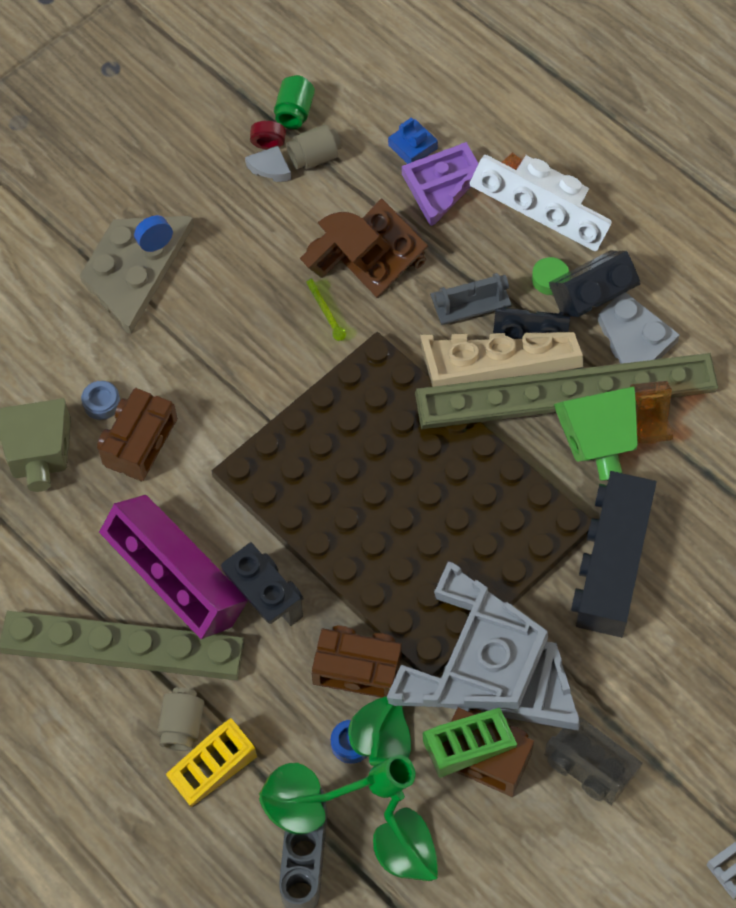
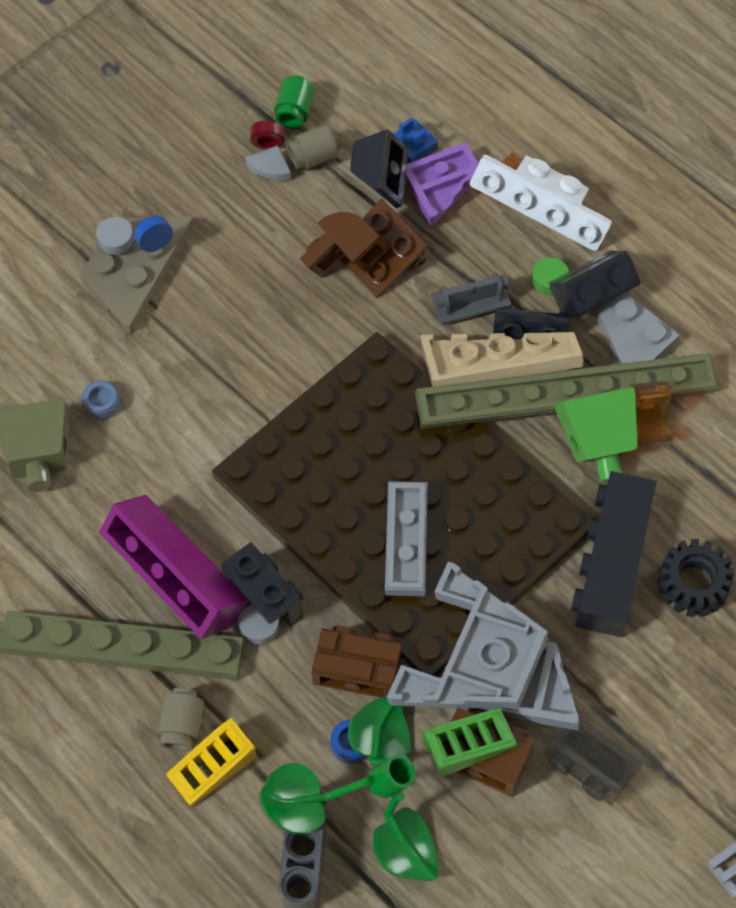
reddish brown brick [97,388,178,482] -> none
clear neon green hinge [305,278,347,341] -> none
none -> light grey tile [96,217,134,254]
none -> light grey tile [239,604,280,645]
none -> black slope [350,129,409,208]
none -> light grey tile [385,482,428,596]
none -> black tyre [658,539,734,617]

